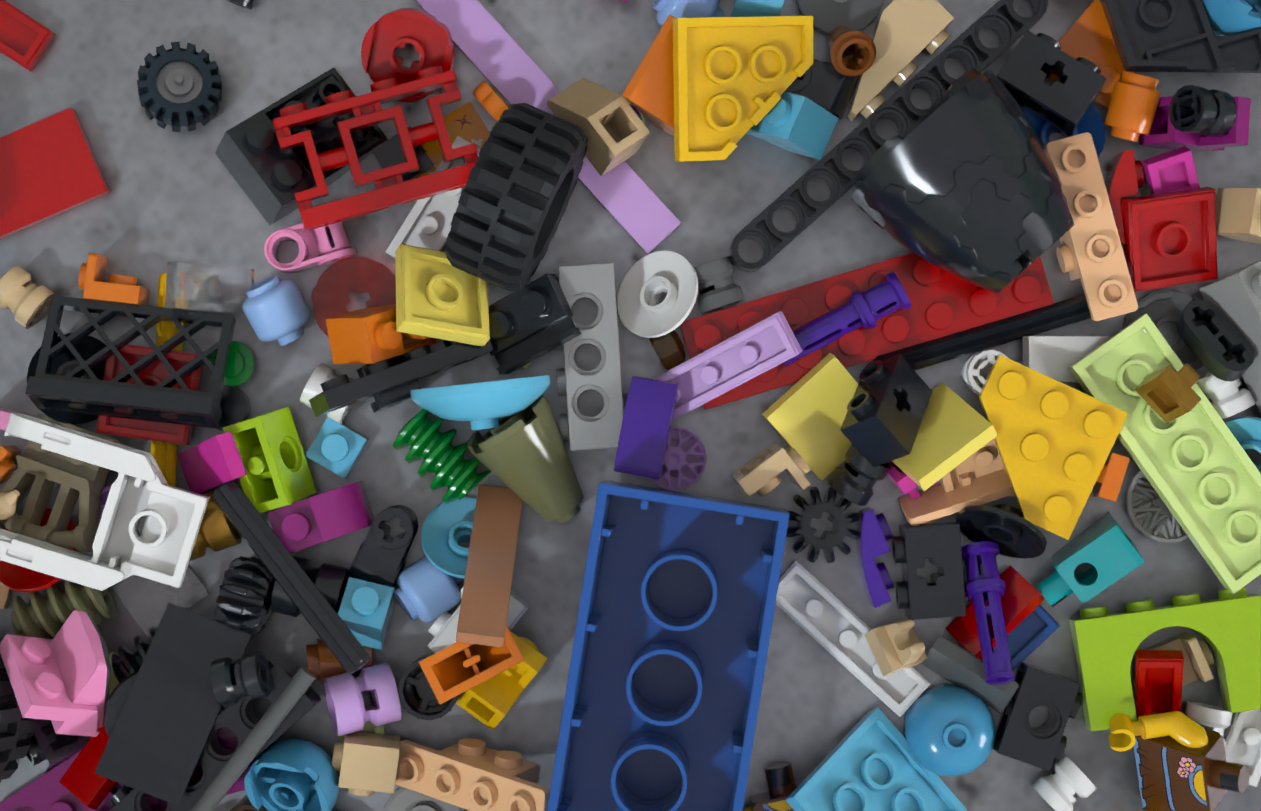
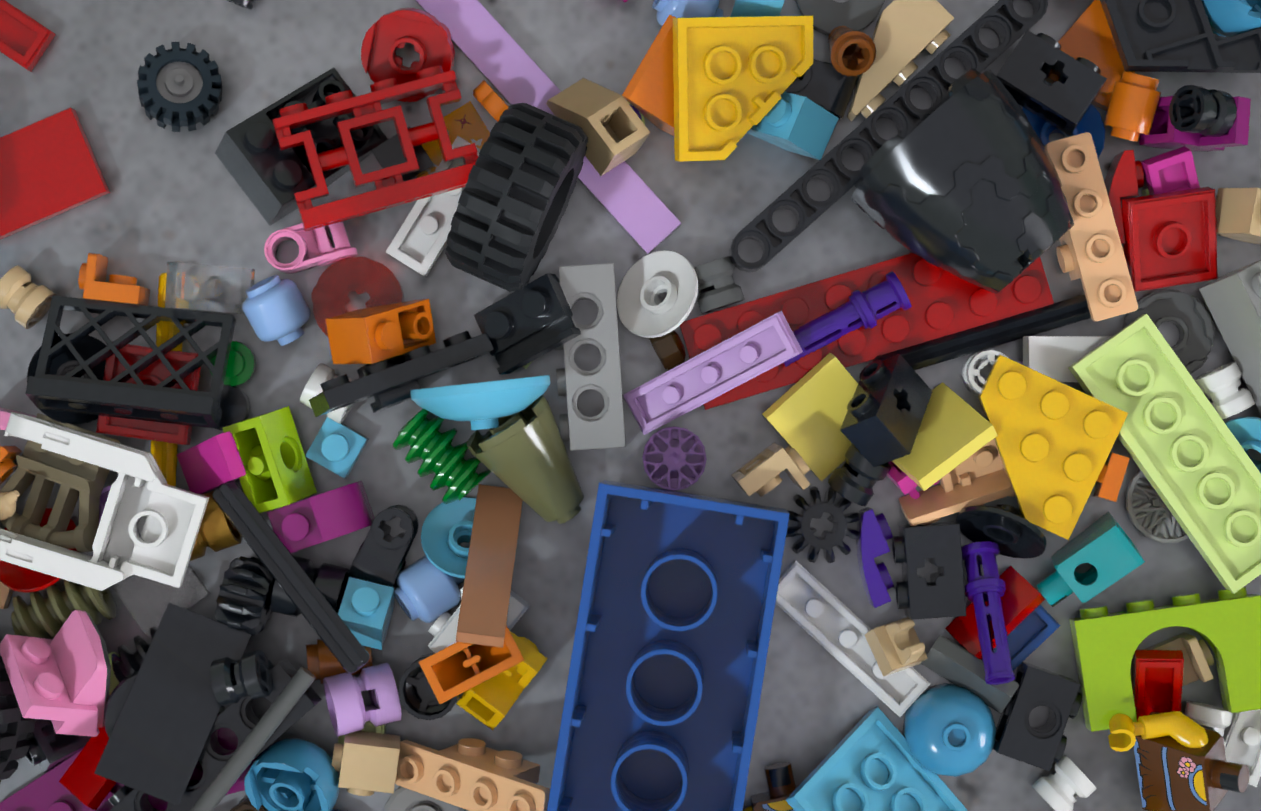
light yellow tile [395,244,490,347] -> none
dark purple slope [614,376,678,479] -> none
pearl gold tile [1135,363,1201,423] -> none
black beam [1176,300,1254,381] -> none

